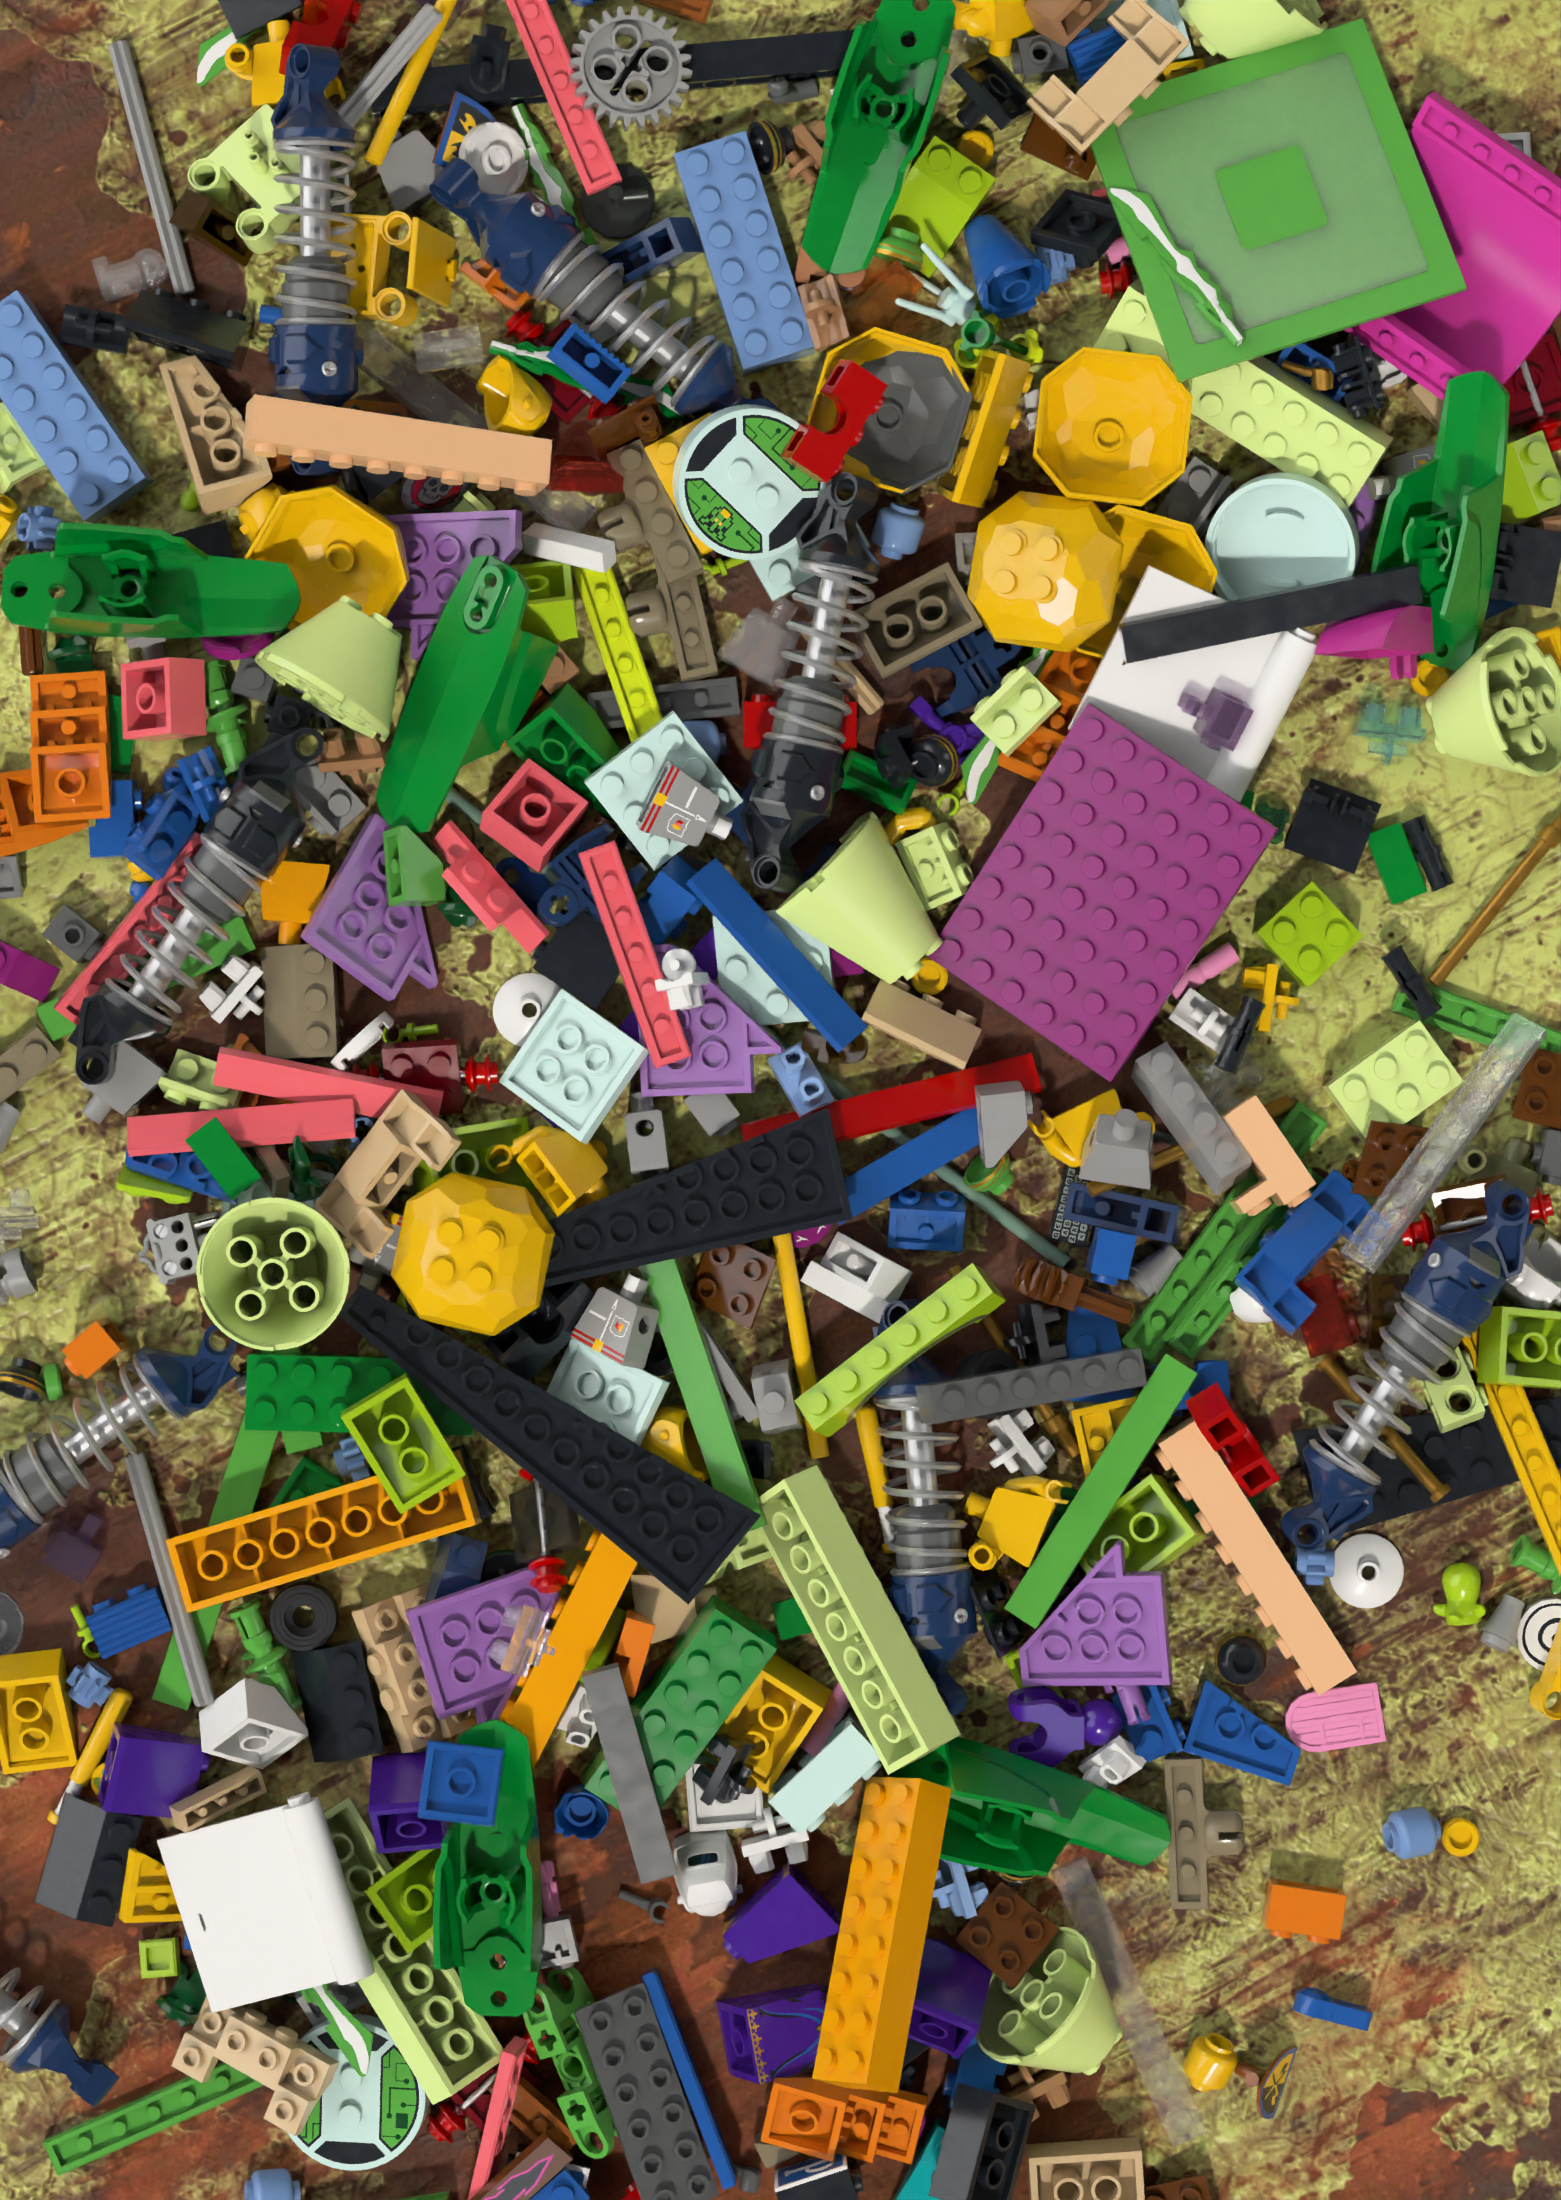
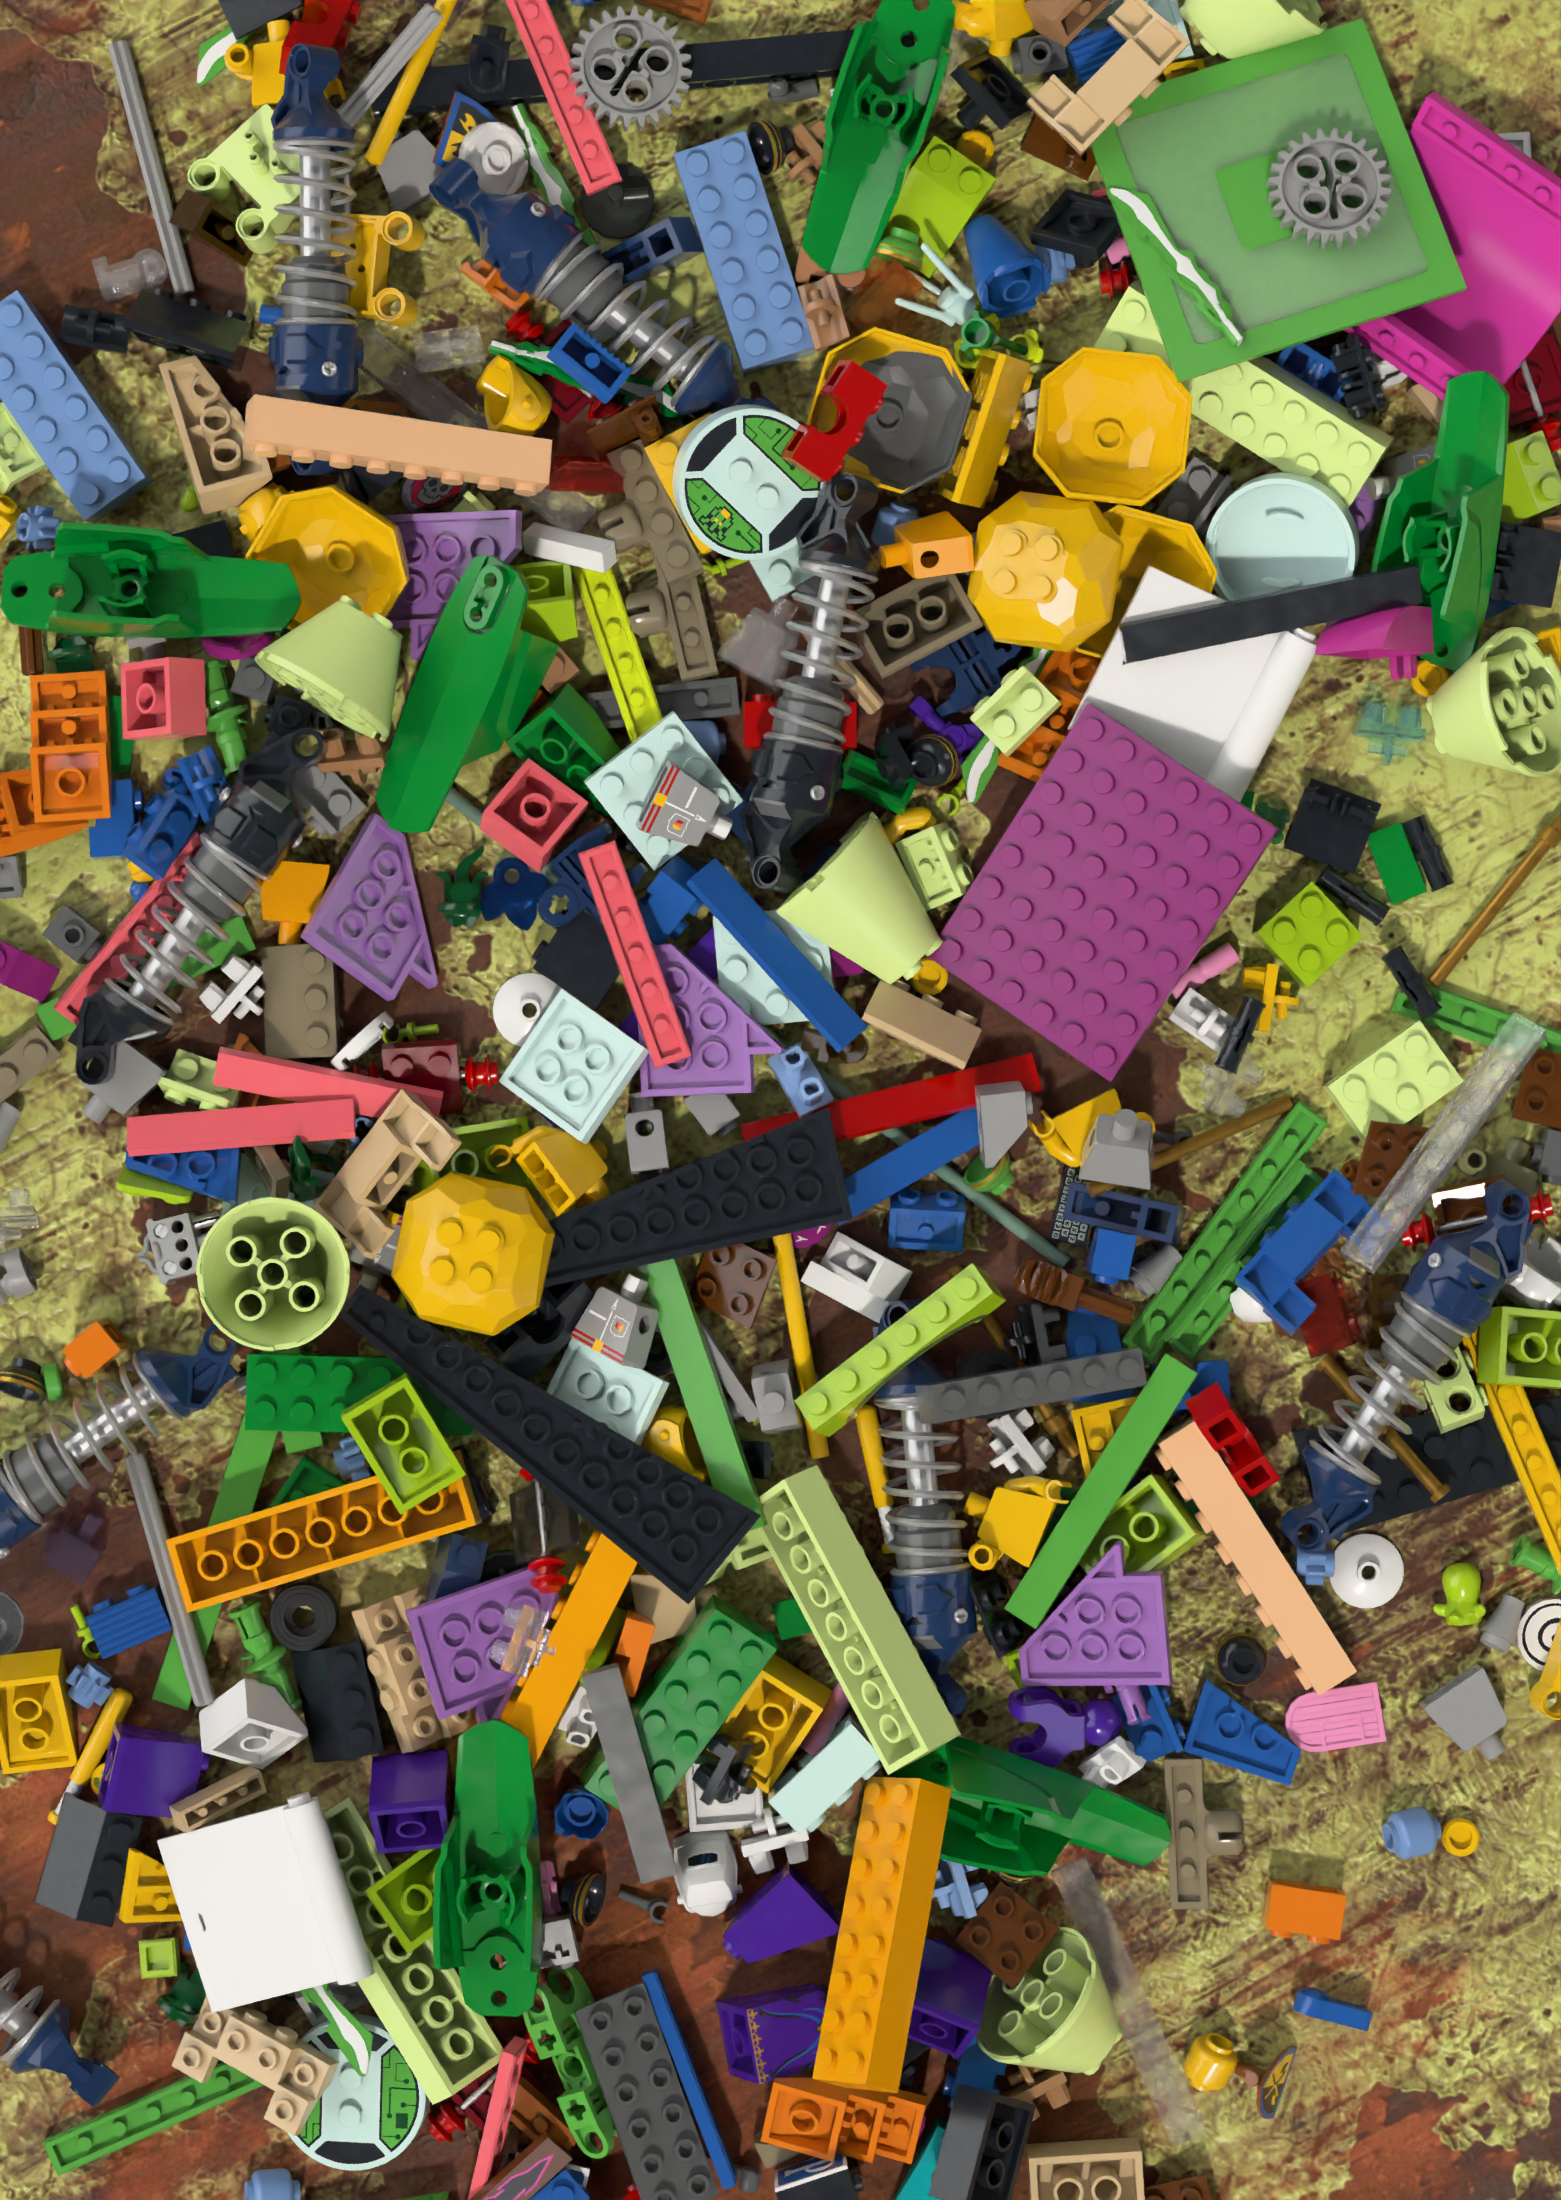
green tile [185,1117,263,1201] -> none
bright green slope [382,826,448,907] -> none
yellow container [407,217,457,306] -> none
blue tile [417,1740,505,1827] -> none
coral bracket [431,820,550,954] -> none
white hips [655,948,710,1010] -> none
light grey brick [1131,1042,1252,1195] -> none
clear purple brick [1177,687,1254,751] -> none
light nougat brick [1221,1095,1316,1216] -> none
pearl gold hand [1281,360,1333,390] -> none
none -> black piece [560,1873,606,1927]
none -> light orange torso [879,511,975,579]
none -> light grey gear [1266,128,1392,250]
none -> black pin [1315,865,1390,927]
none -> light grey torso [1418,1663,1508,1760]

